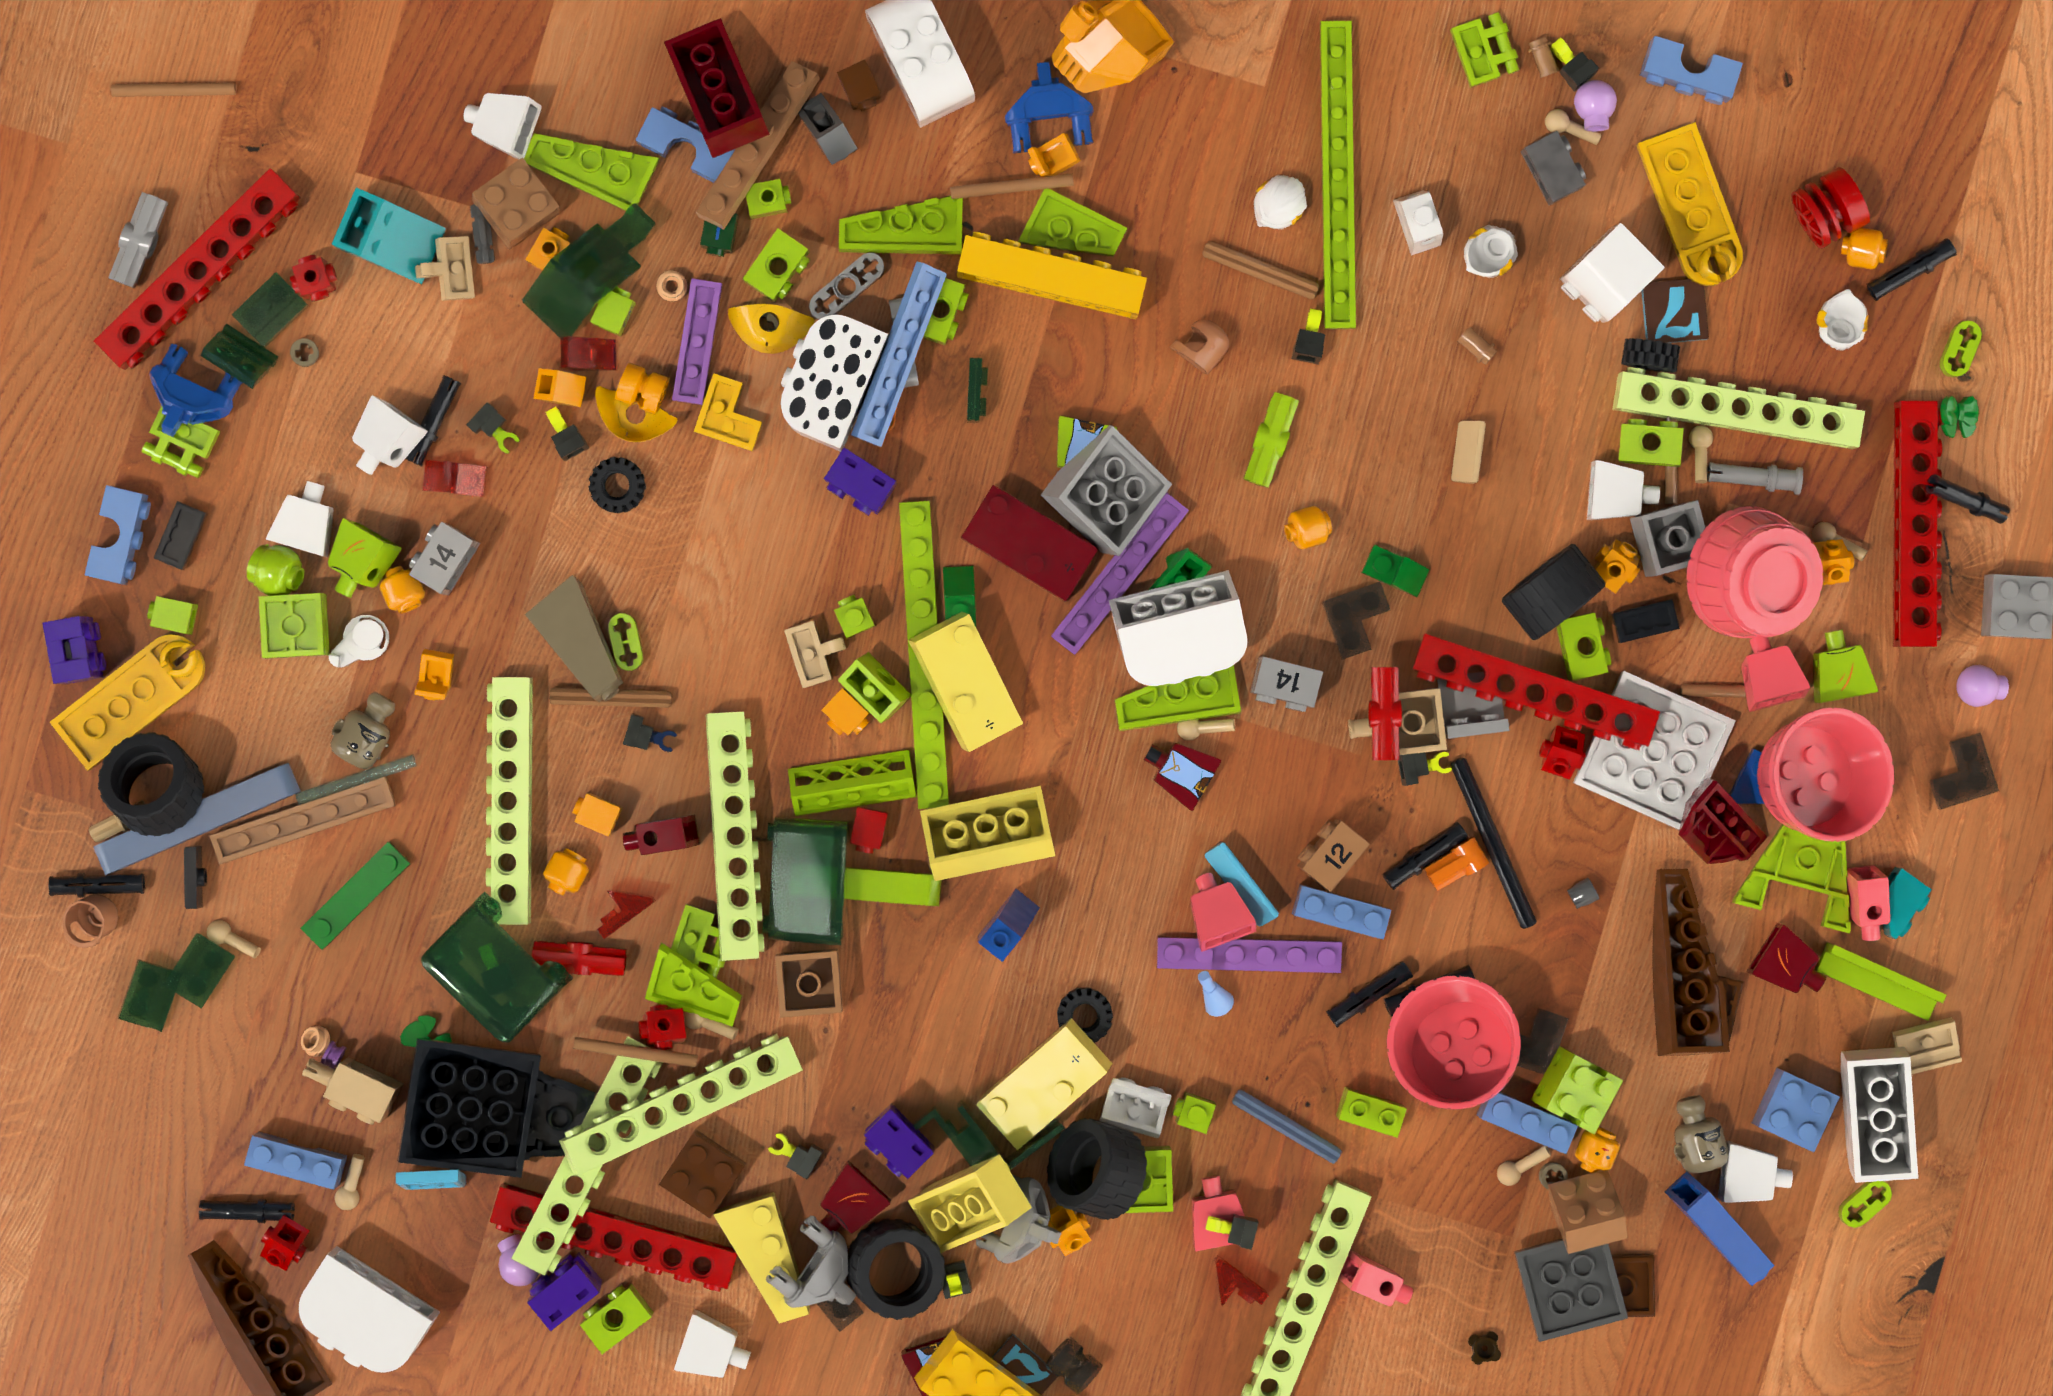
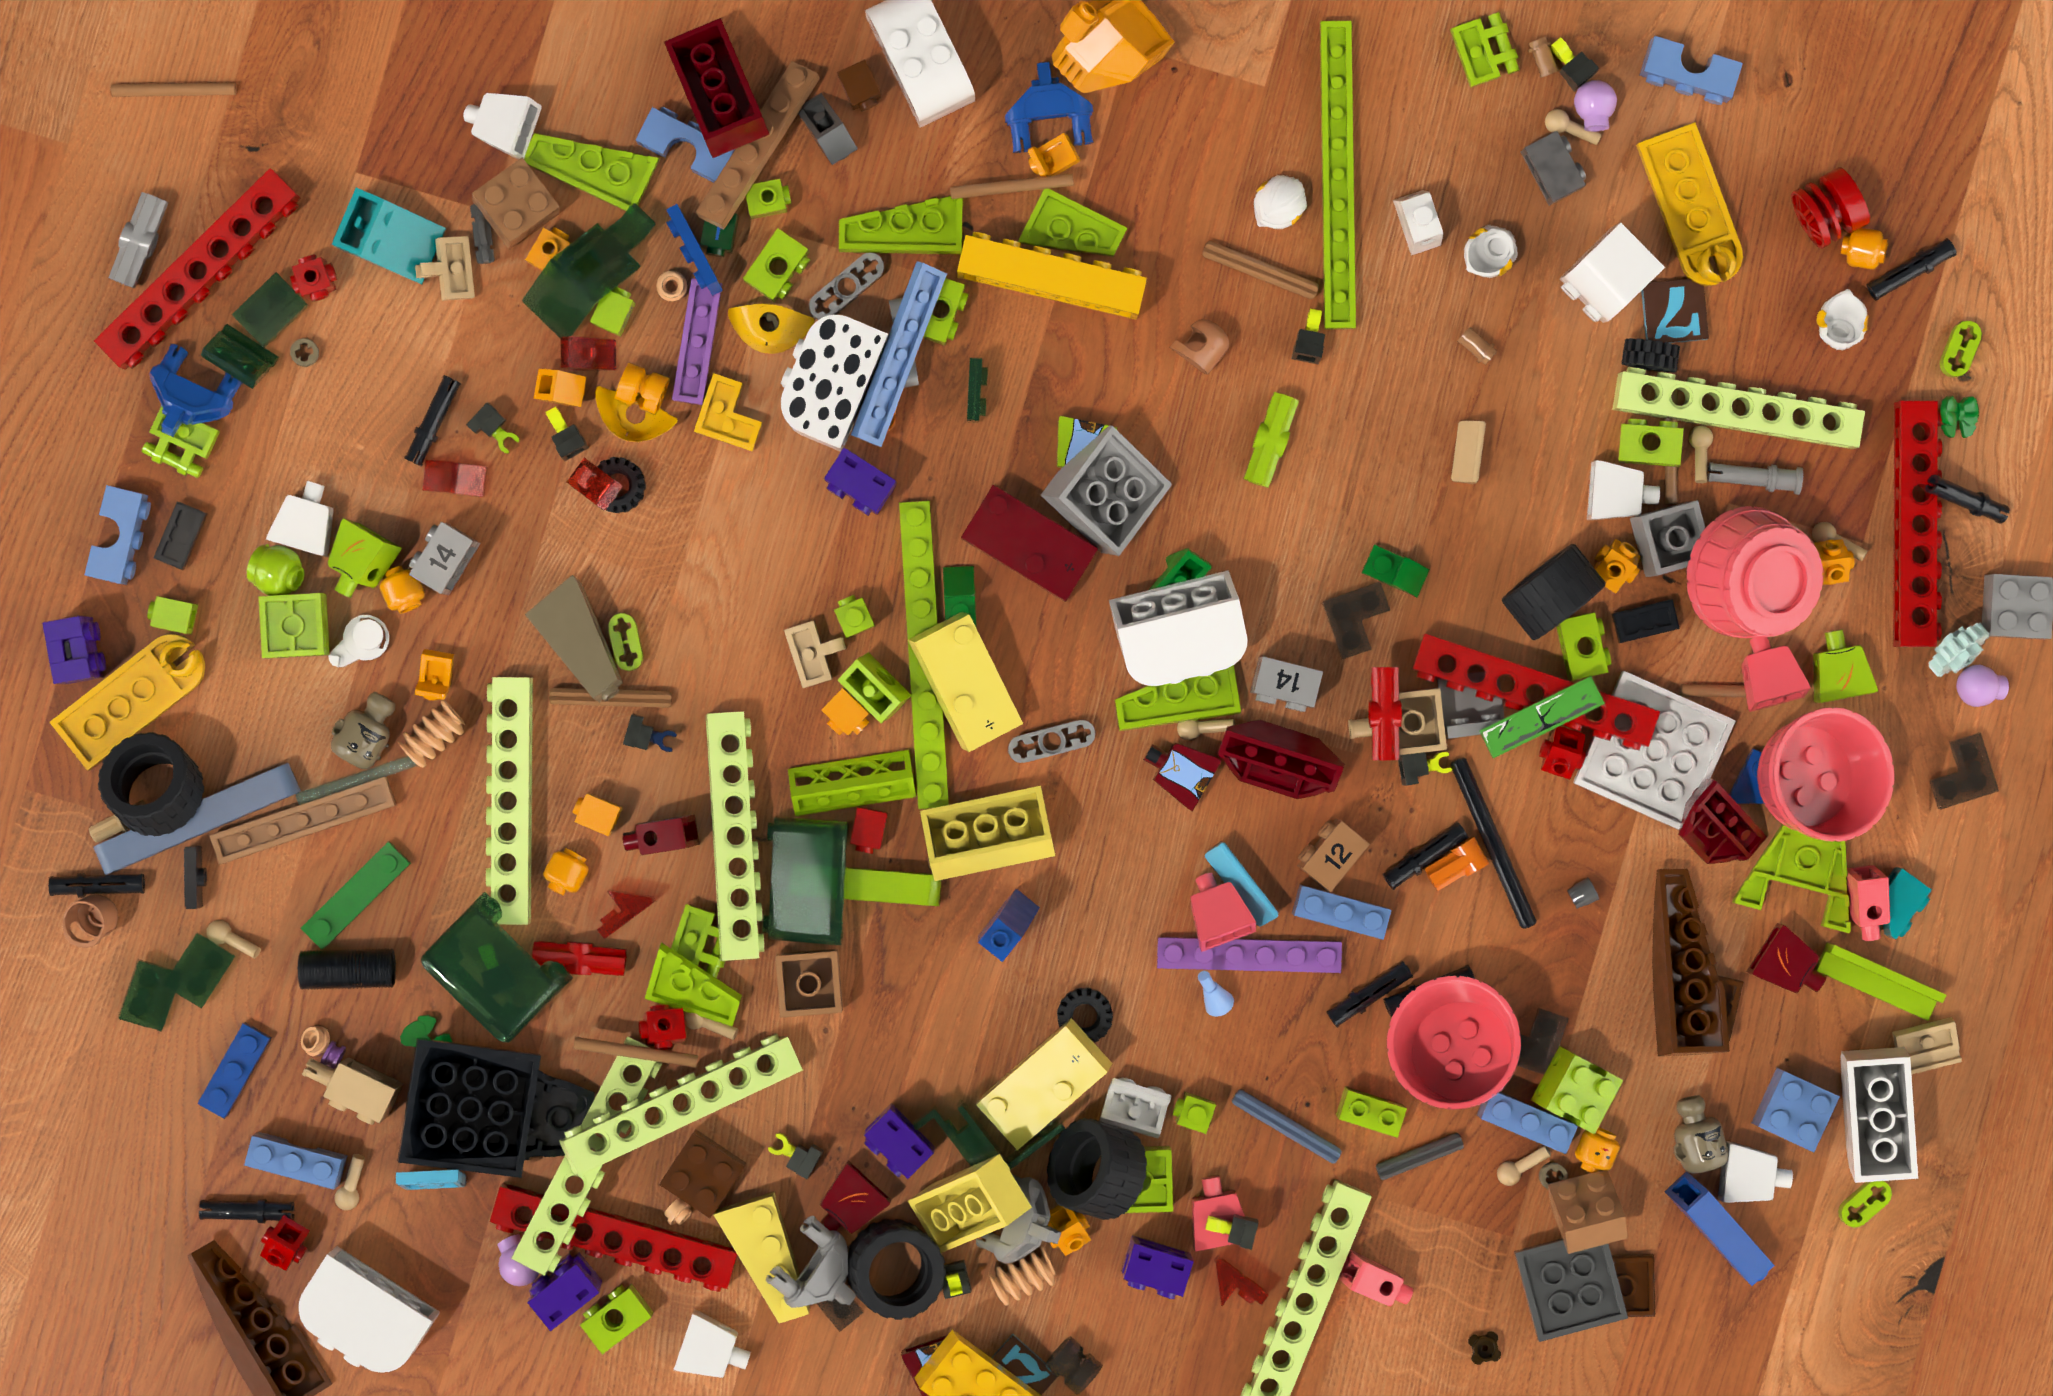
white torso [352,395,427,475] -> none
medium lavender plate [1051,493,1189,655] -> none
light orange head [1284,506,1332,549] -> none
none -> blue plate [197,1023,272,1119]
none -> black piece [297,948,396,990]
none -> light nougat piece [397,700,465,768]
none -> clear red slope [566,457,623,511]
none -> light nougat plate [664,1198,692,1225]
none -> blue plate [666,204,723,296]
none -> light nougat piece [988,1247,1056,1306]
none -> light grey beam [1008,720,1095,763]
none -> dark purple piece [1121,1235,1194,1299]
none -> dark red wedge [1218,720,1345,799]
none -> dark grey axle [1376,1133,1464,1180]
none -> bright green tile [1479,676,1605,758]
none -> light aqua gear [1928,623,1990,677]

